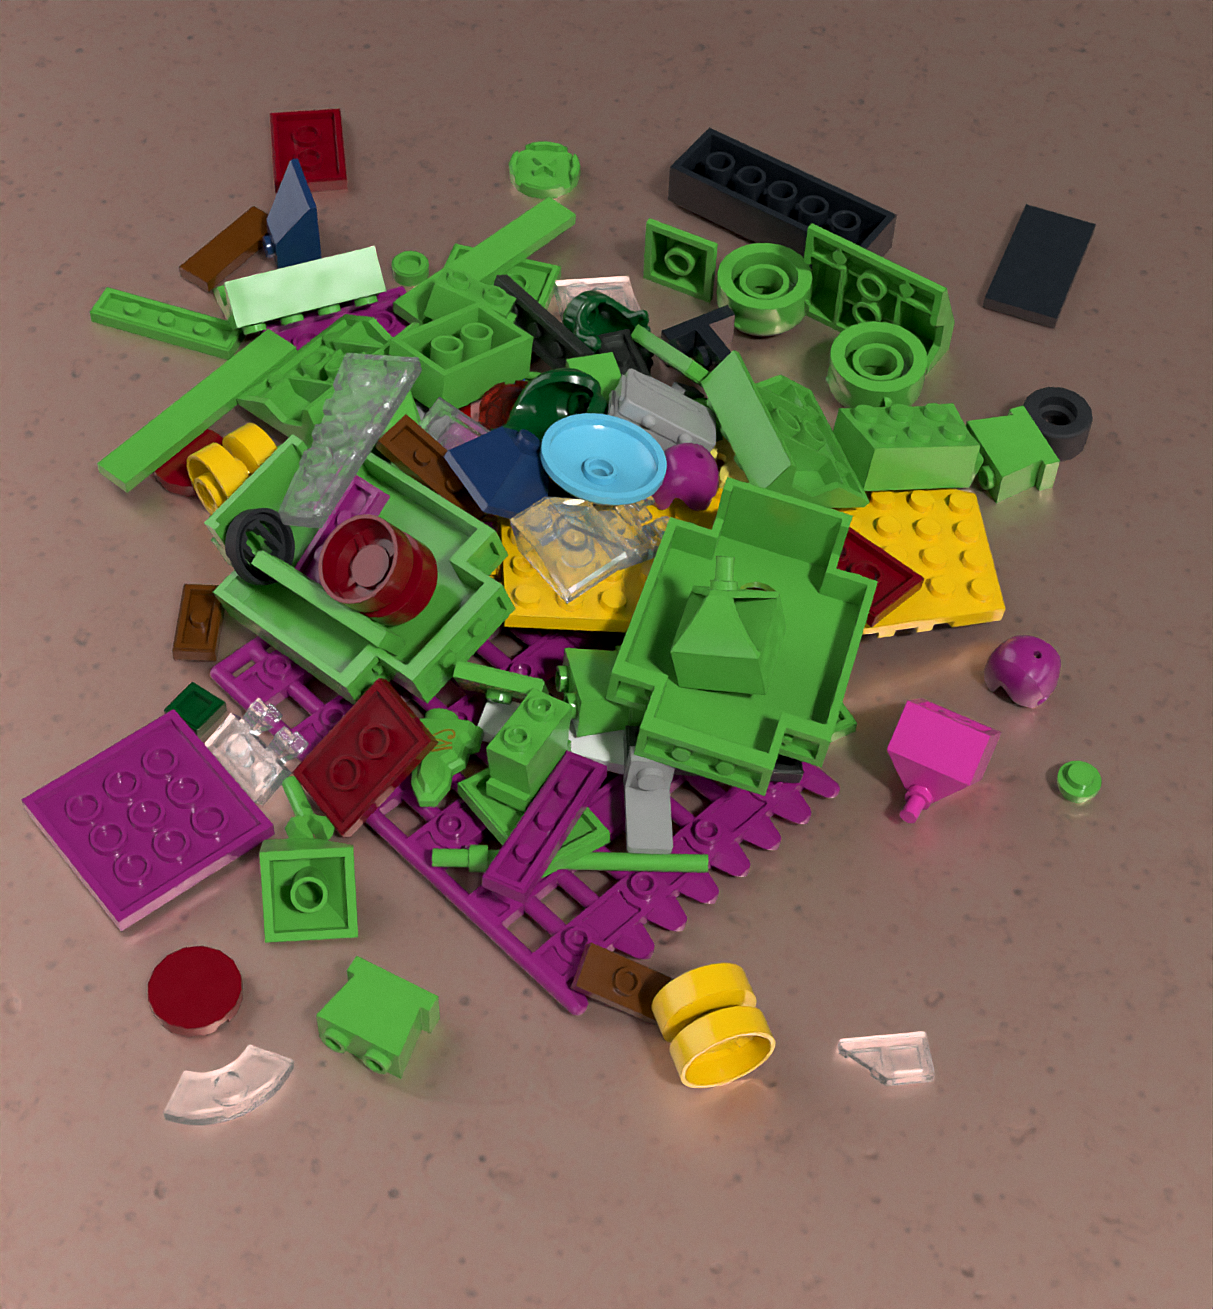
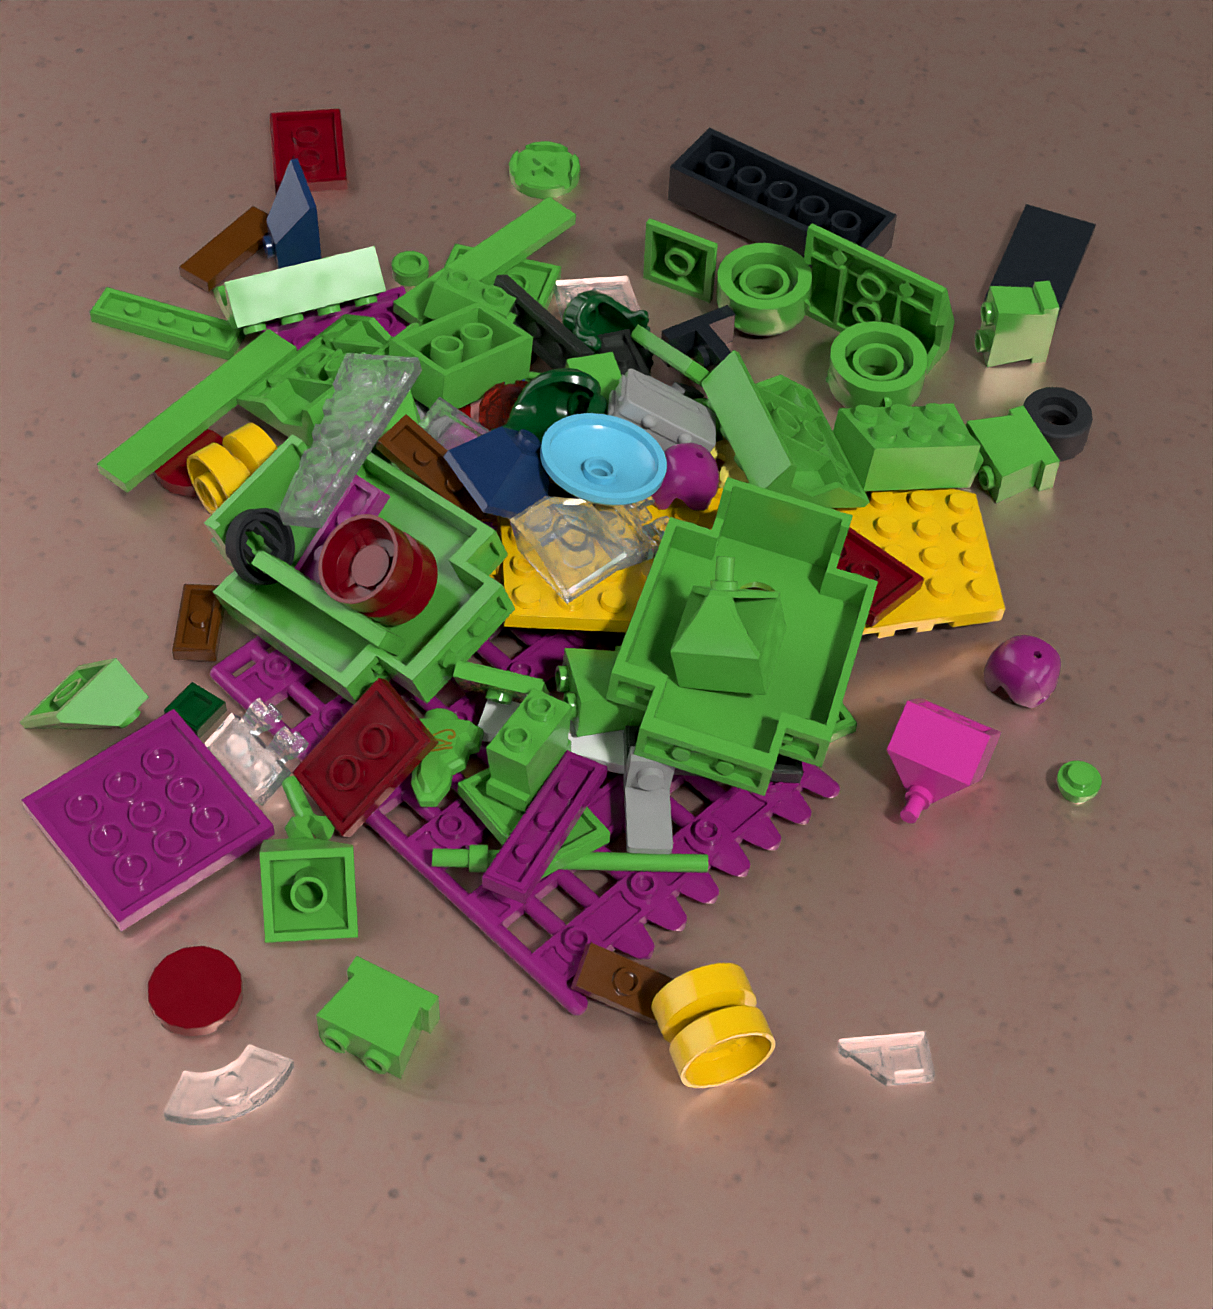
none -> bright green slope [20,658,149,729]
none -> bright green hips [975,281,1060,368]

